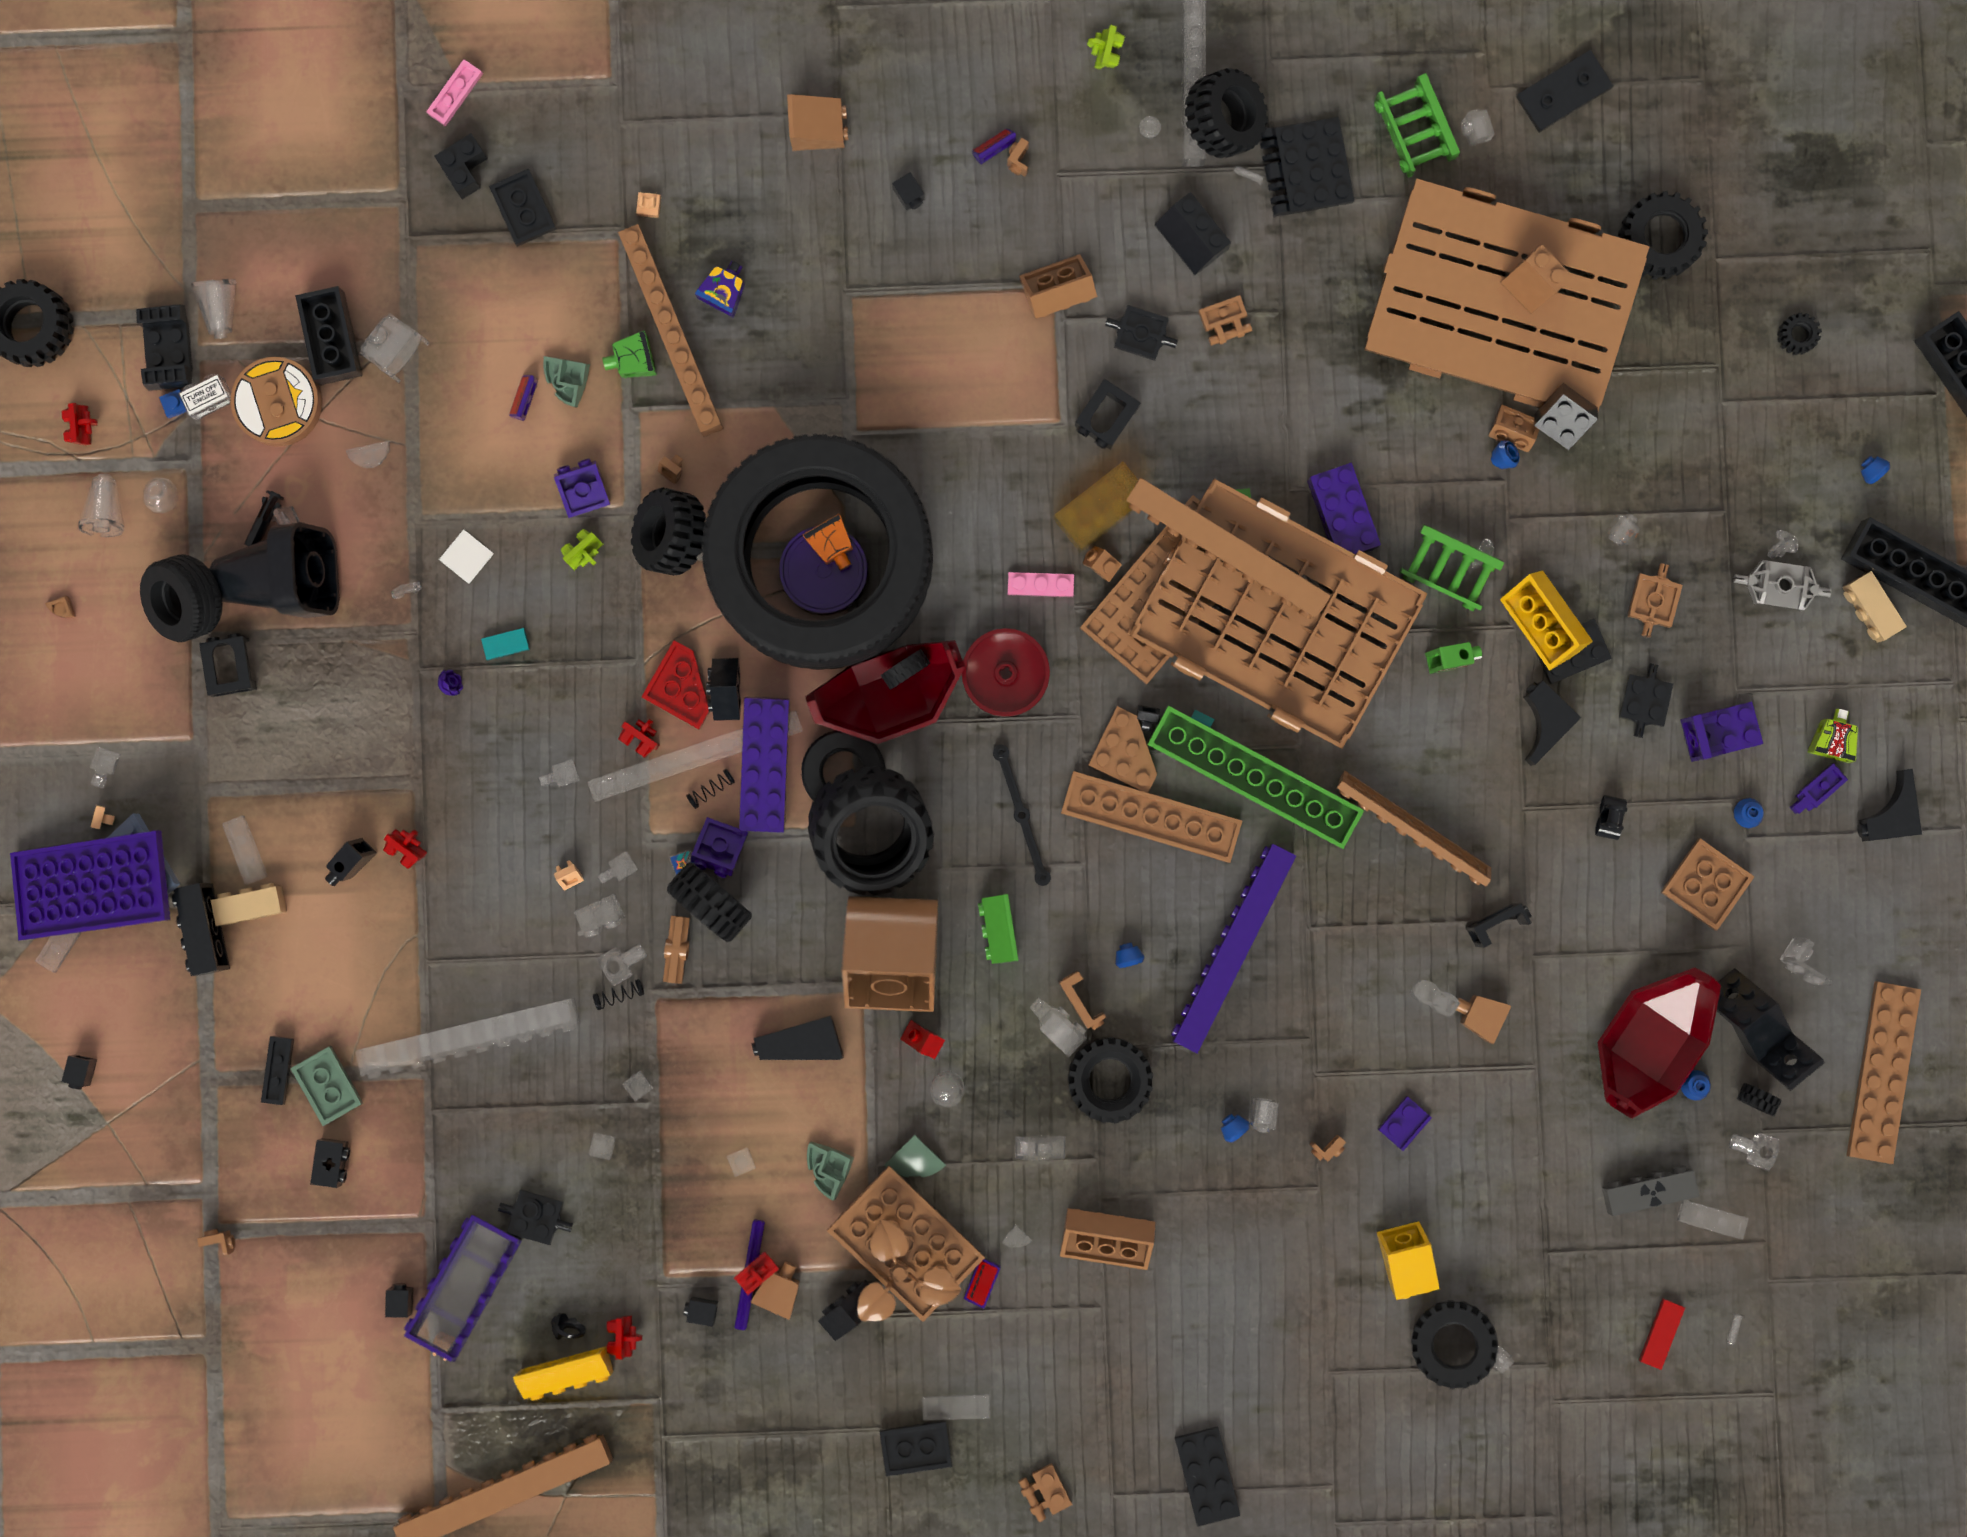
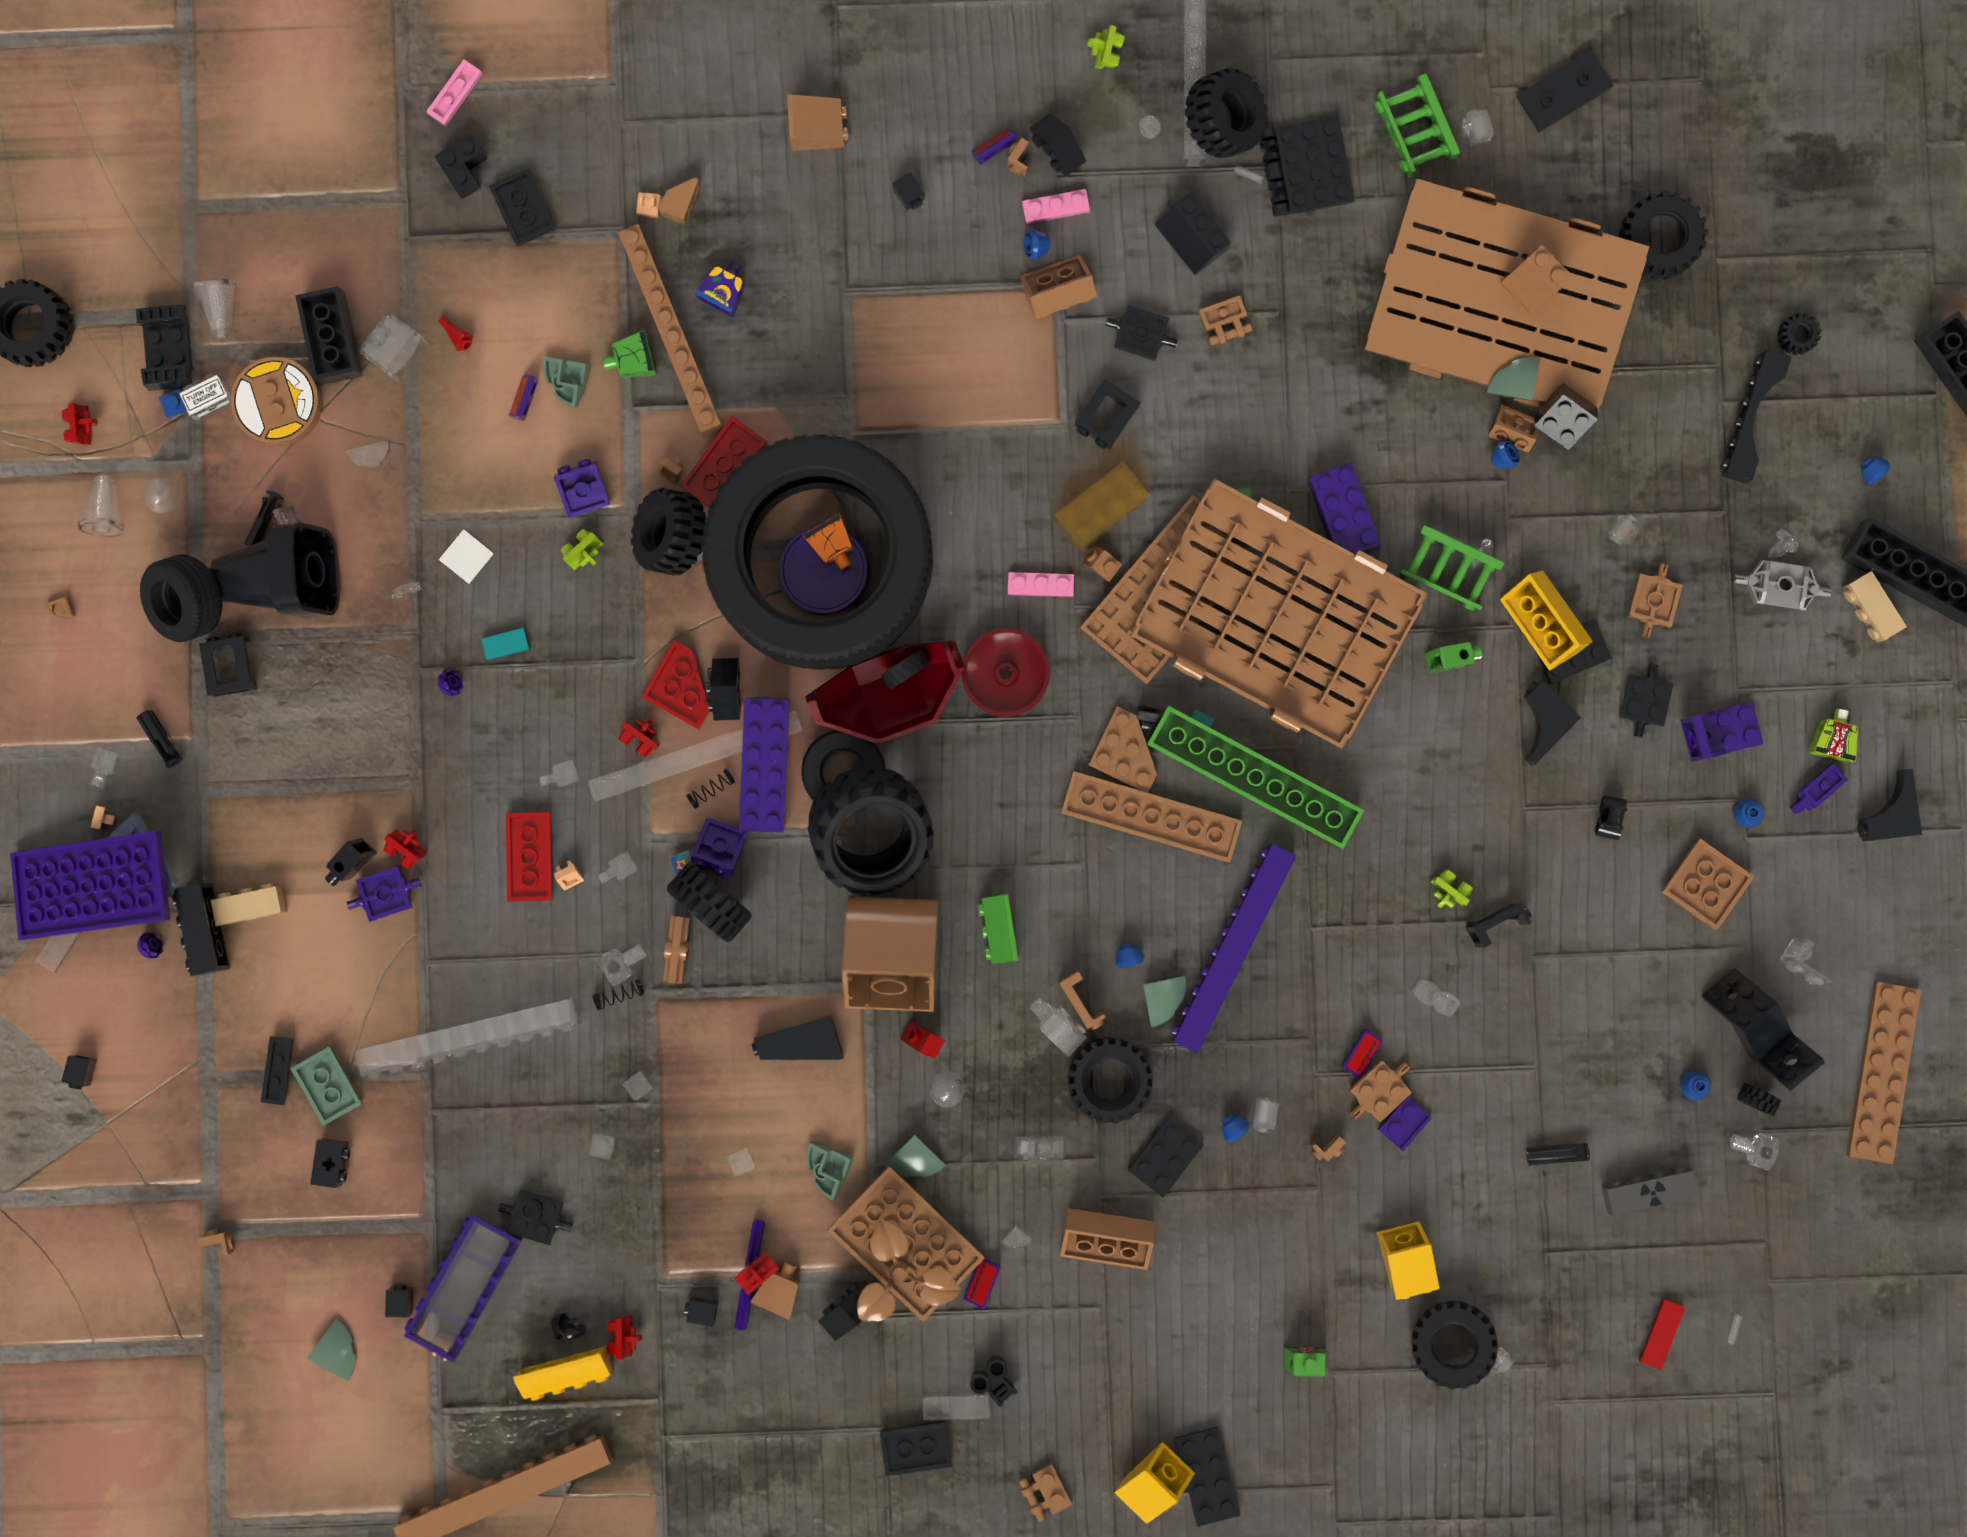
clear tile [222,815,268,885] -> none
clear bracket [574,894,626,938] -> none
black piece [993,745,1051,886] -> none
medium nougat brick [1126,478,1331,619] -> none
medium nougat plate [1337,770,1491,886] -> none
medium nougat torso [1453,995,1511,1044] -> none
dark red panel [1597,967,1721,1119] -> none
clear tile [1677,1200,1749,1240] -> none
none -> black piece [136,710,183,768]
none -> dark purple plate [137,932,163,959]
none -> sand green brick [308,1318,356,1381]
none -> dark purple plate [346,866,421,922]
none -> red cone [438,316,473,351]
none -> red plate [506,812,553,902]
none -> medium nougat slope [658,177,701,225]
none -> red plate [680,416,768,508]
none -> black piece [970,1356,1018,1407]
none -> bright pink plate [1022,189,1090,224]
none -> blue cone [1023,229,1050,260]
none -> black brick [1029,113,1087,176]
none -> yellow slope [1114,1442,1195,1524]
none -> black plate [1128,1117,1204,1198]
none -> sand green brick [1143,976,1186,1027]
none -> bright green torso [1284,1347,1327,1376]
none -> slope [1341,1029,1383,1078]
none -> medium nougat plate [1349,1059,1412,1122]
none -> lime hips [1431,869,1473,908]
none -> sand green brick [1486,357,1540,401]
none -> black piece [1526,1143,1590,1166]
none -> black arch [1721,349,1792,484]

